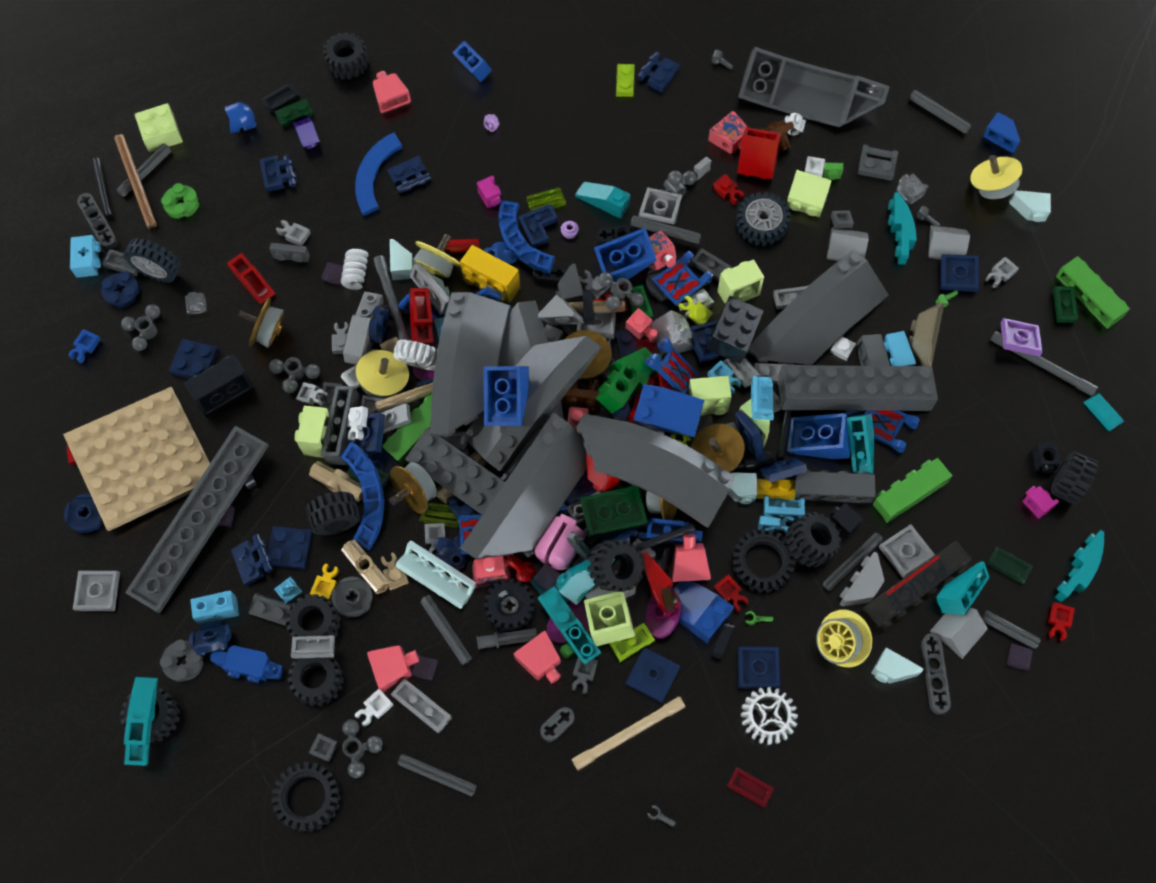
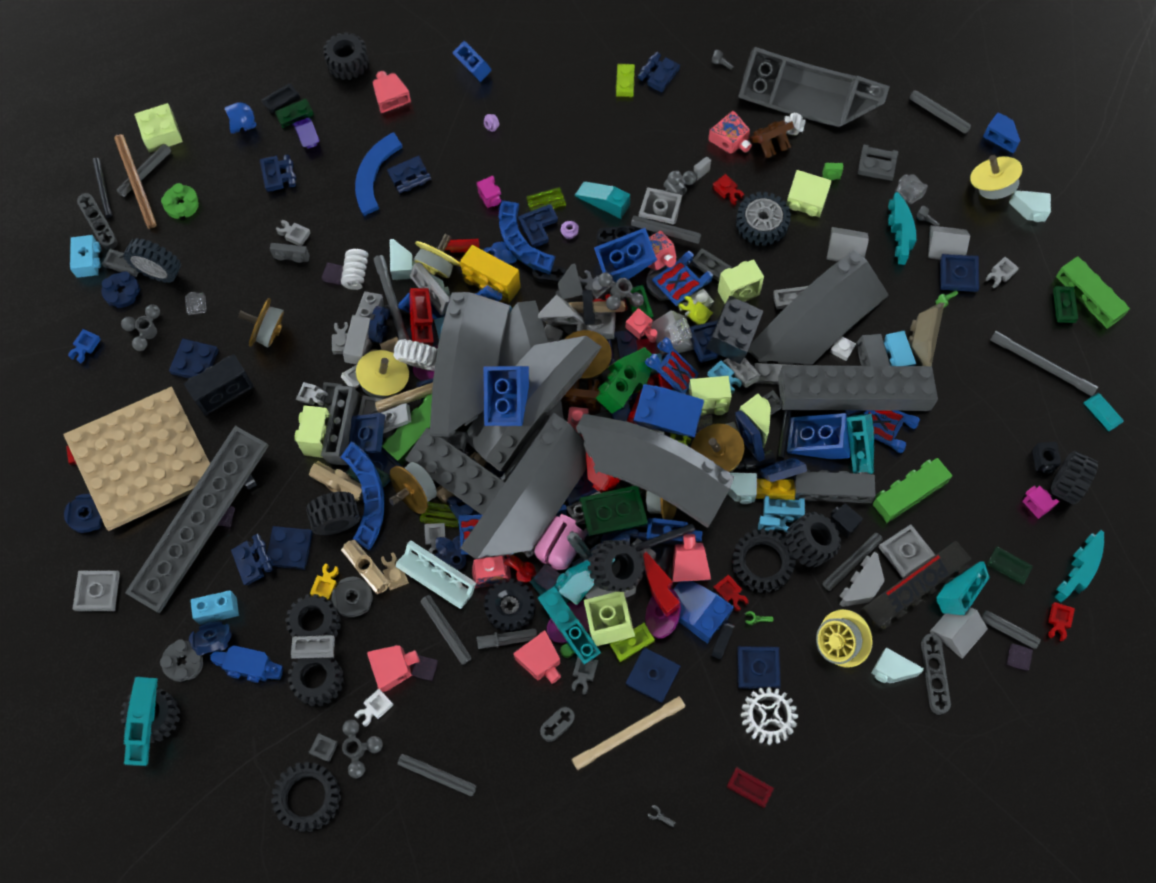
red slope [227,253,276,305] -> none
dark grey plate [249,594,293,626] -> none
dark grey piece [269,357,320,393] -> none
medium azure tile [275,577,303,604] -> none
white plate [347,406,369,441] -> none
light grey plate [391,678,452,734] -> none
dark brown plate [661,587,678,614] -> none
red brick [738,127,781,179] -> none
medium azure hinge [751,376,774,420] -> none
white plate [805,156,825,177] -> none
dark grey plate [831,210,854,229] -> none
medium lavender tile [1001,318,1043,357] -> none

